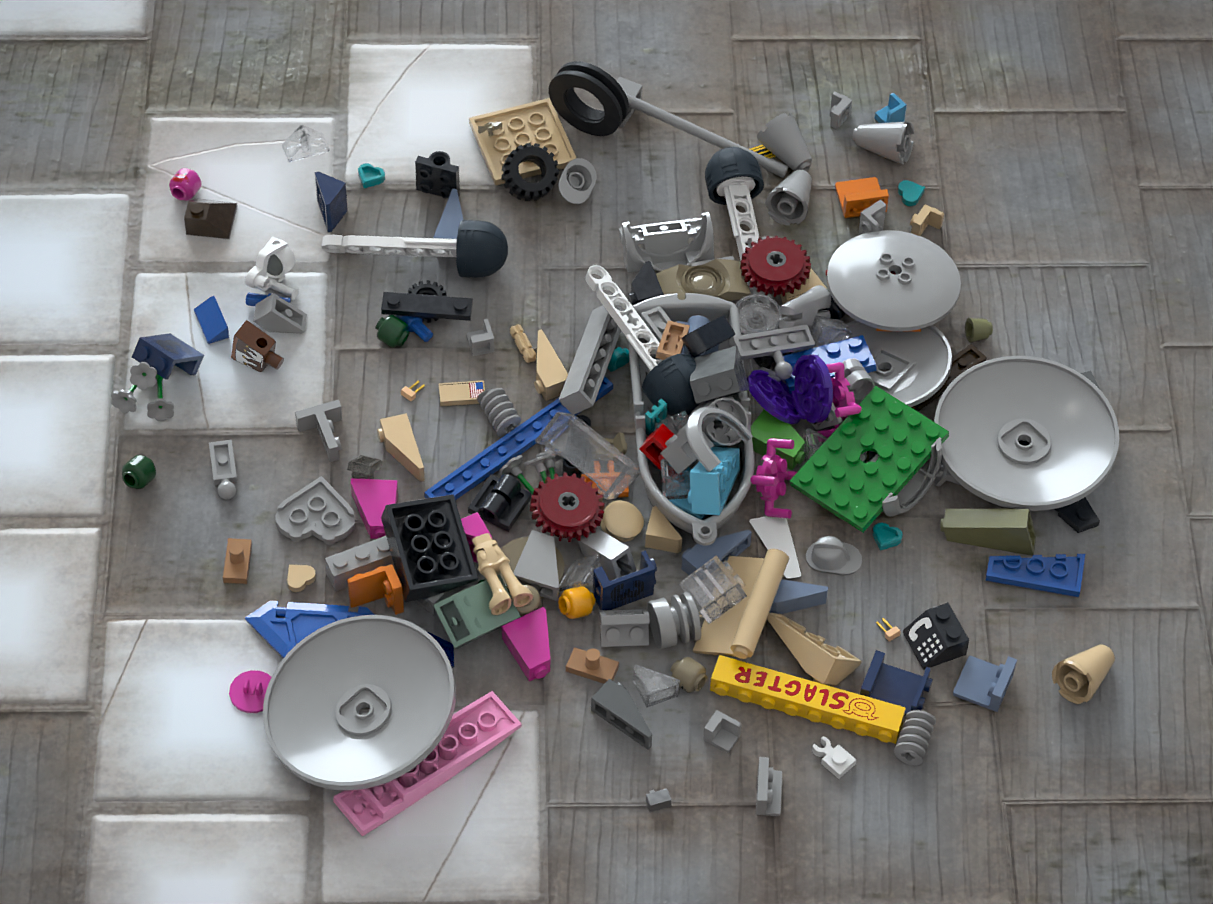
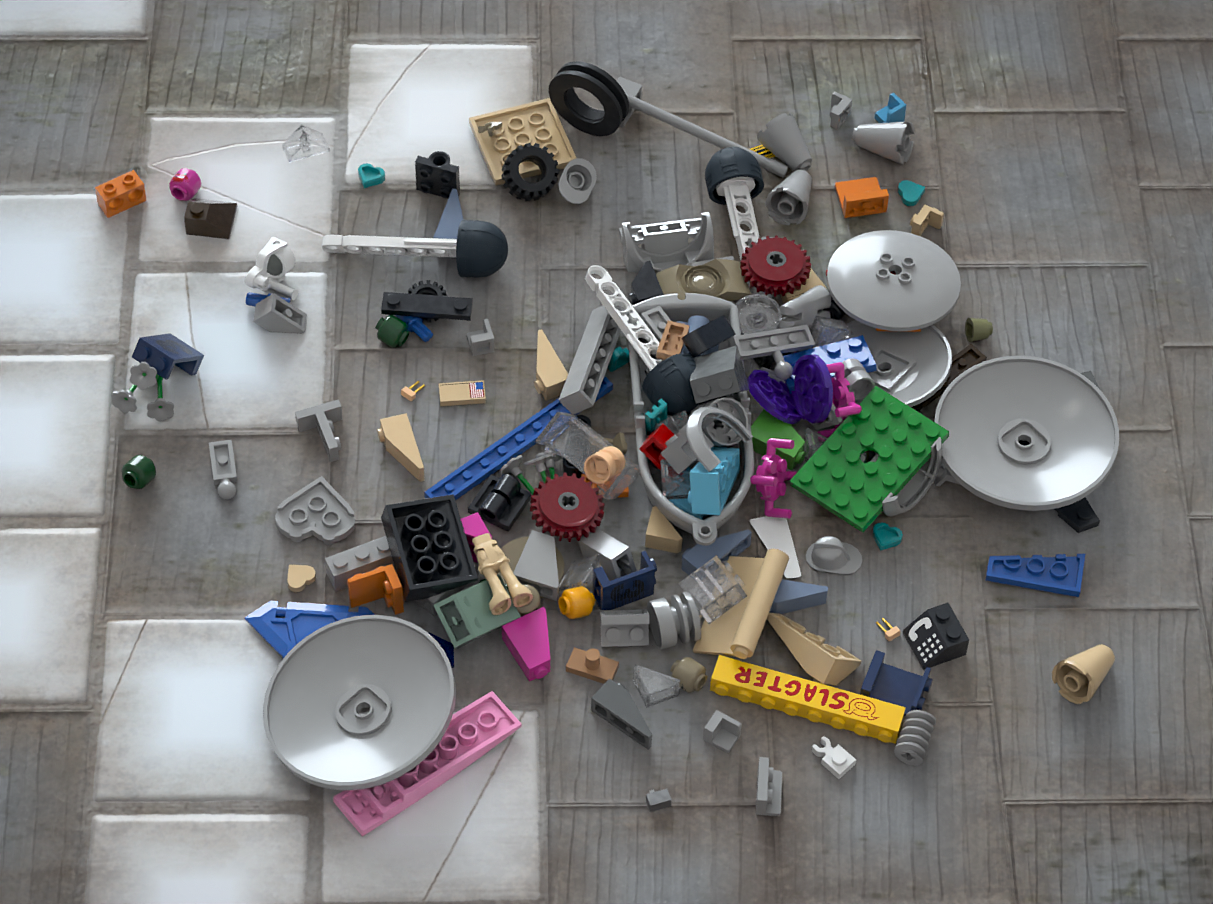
blue slope [194,296,229,344] -> none
medium nougat tile [223,538,252,584] -> none
dark pink piece [229,670,272,713] -> none
reddish brown torso [231,320,284,372] -> none
dark blue slope [315,171,348,233] -> none
clear smoke tile [347,455,382,479] -> none
dark pink slope [351,478,398,539] -> none
light grey piece [477,388,521,438] -> none
tan axle [510,324,537,363] -> none
tan piece [601,500,644,542] -> none
light grey bracket [858,200,886,235] -> none
olive slope [940,509,1036,555] -> none
sand blue bracket [953,656,1017,712] -> none
none -> orange brick [95,170,147,218]
none -> light nougat wheel [584,446,625,484]

